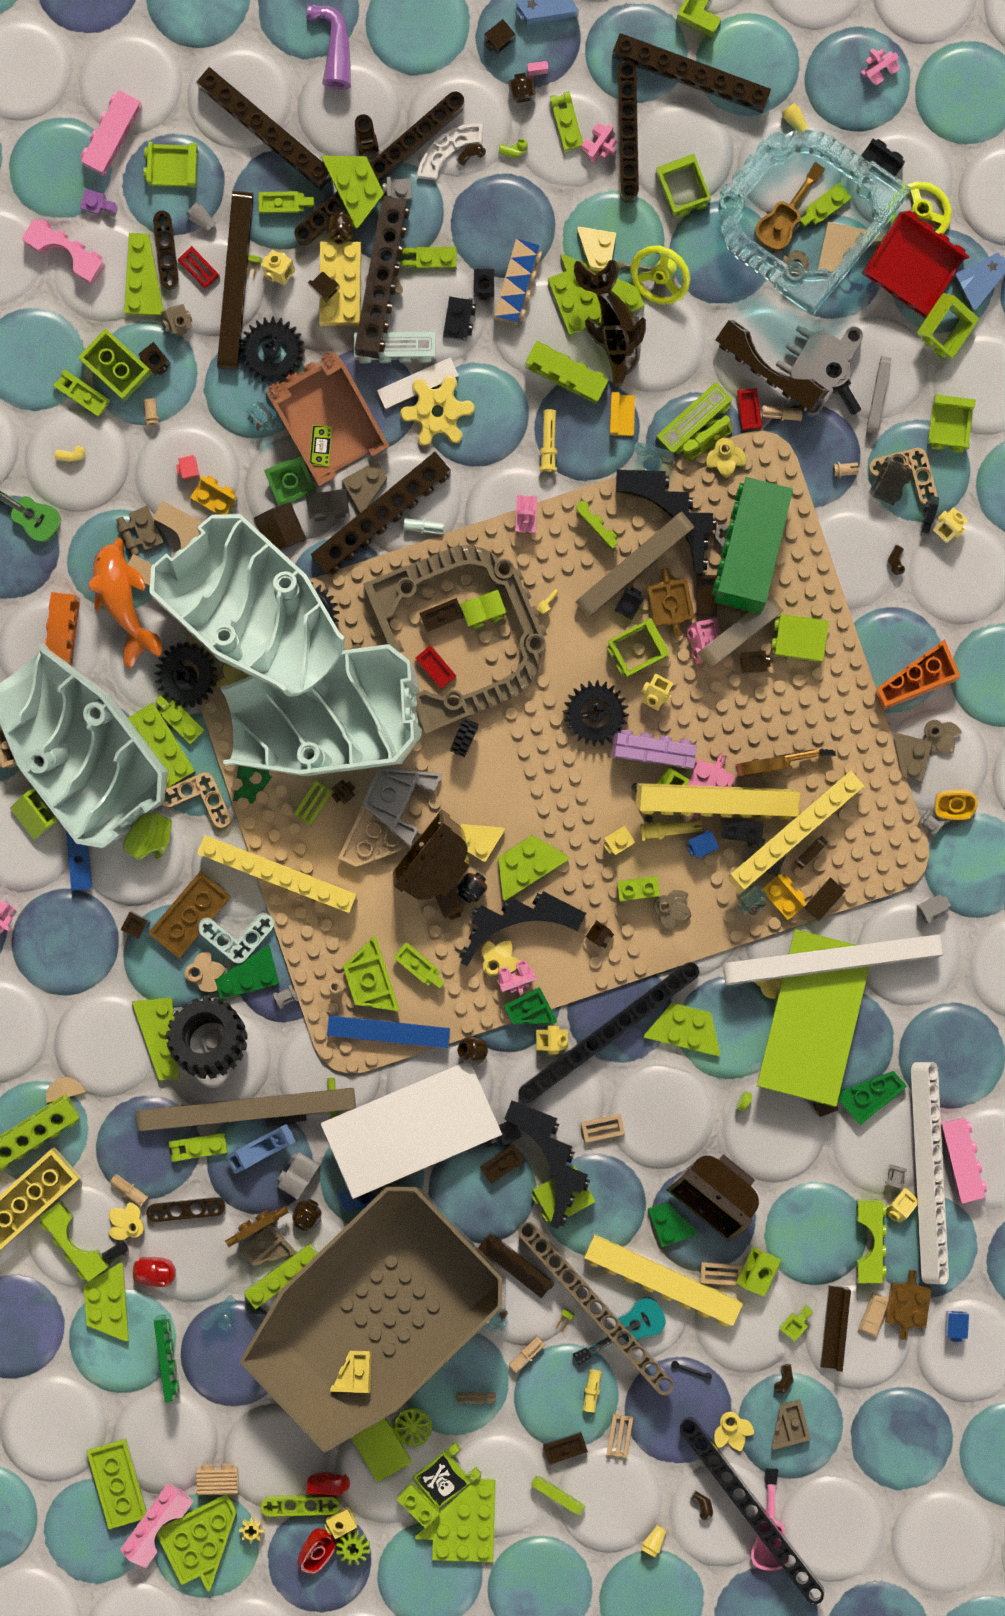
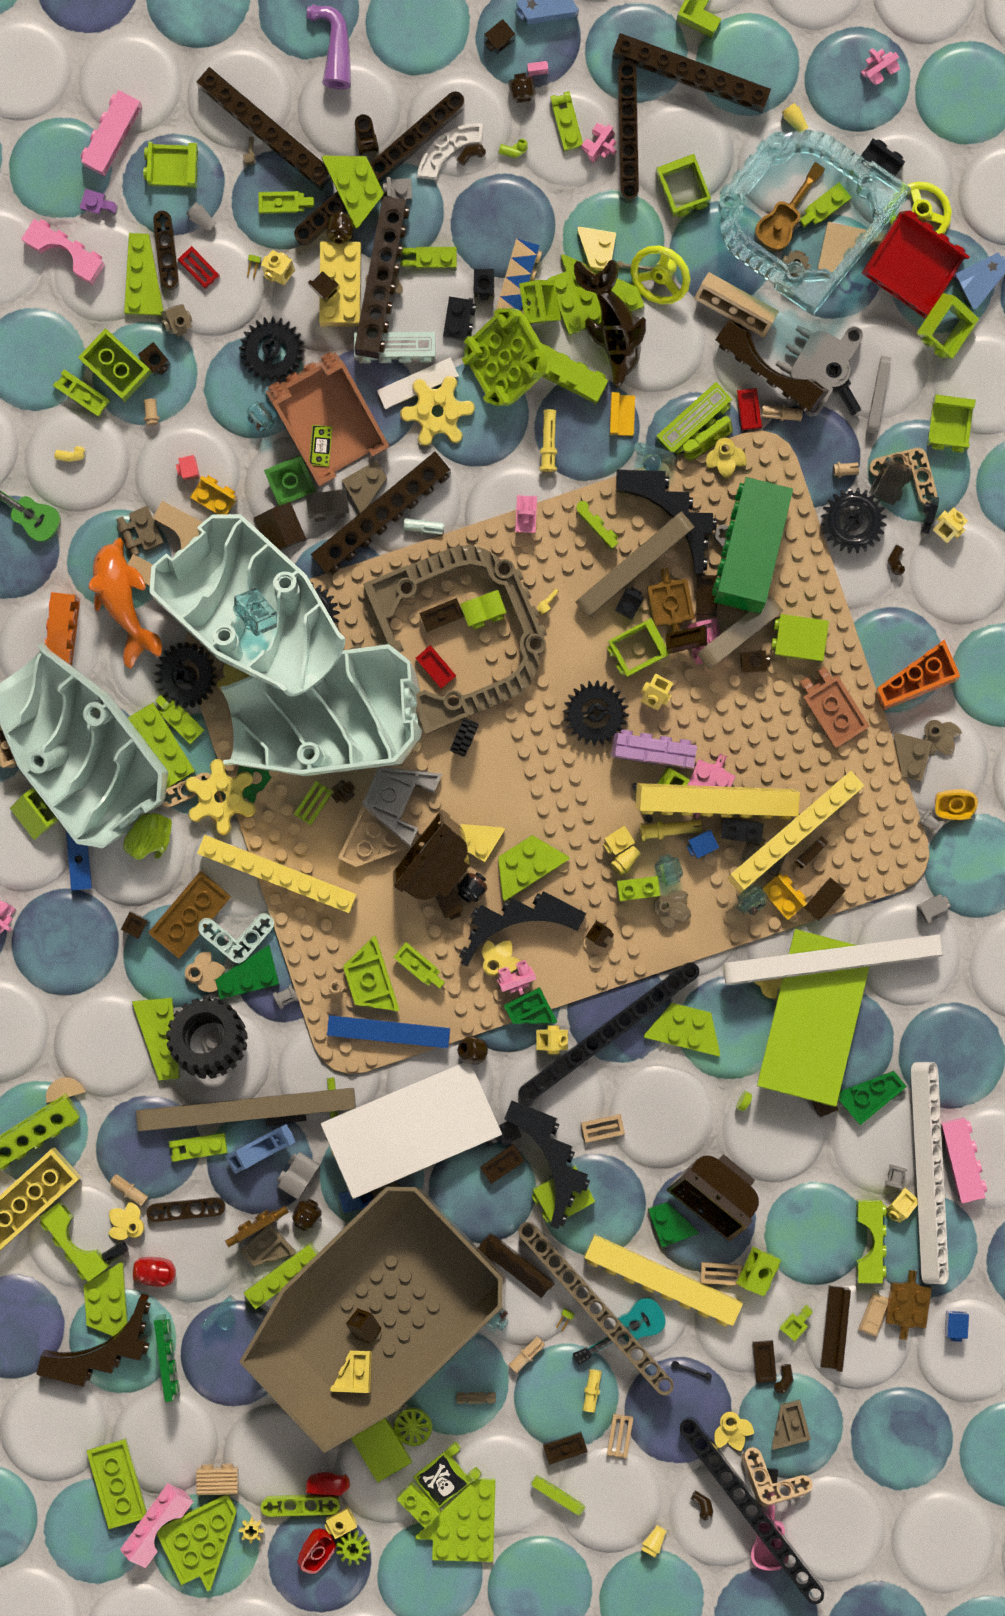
dark brown beam [217,191,254,370] -> none
pearl gold piece [737,749,836,777] -> none
none -> dark brown arch [36,1294,151,1387]
none -> light yellow plate [185,759,256,835]
none -> clear light blue brick [233,588,277,636]
none -> dark tan hand [243,137,256,166]
none -> dark brown panel [346,1308,381,1344]
none -> lime tile [462,308,547,406]
none -> lime window [519,280,561,324]
none -> light yellow cone [611,846,641,875]
none -> clear light blue head [654,854,683,886]
none -> dark brown tile [666,625,708,654]
none -> tan brick [694,272,779,338]
none -> tan beam [742,1447,813,1507]
none -> dark brown tile [752,1340,777,1383]
none -> nougat tile [799,666,870,748]
none -> black gear [820,488,887,554]

